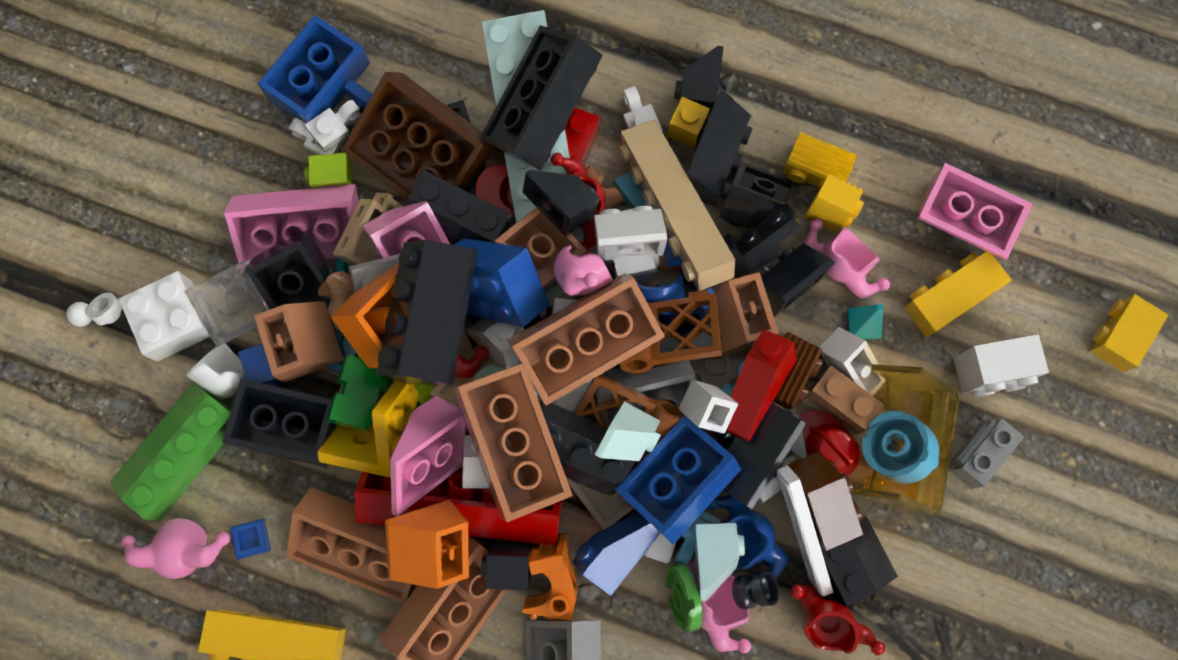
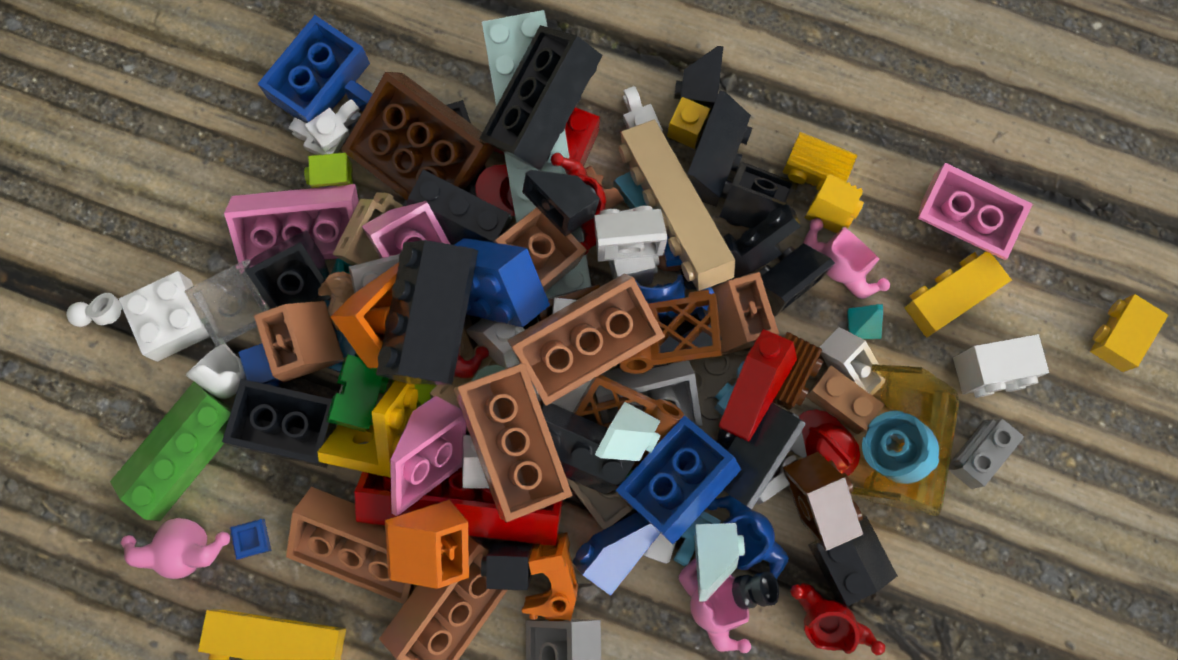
bright pink piece [554,245,613,296] -> none
bright green tile [665,563,702,632] -> none
white brick [679,380,738,433] -> none
white tile [776,465,833,597] -> none

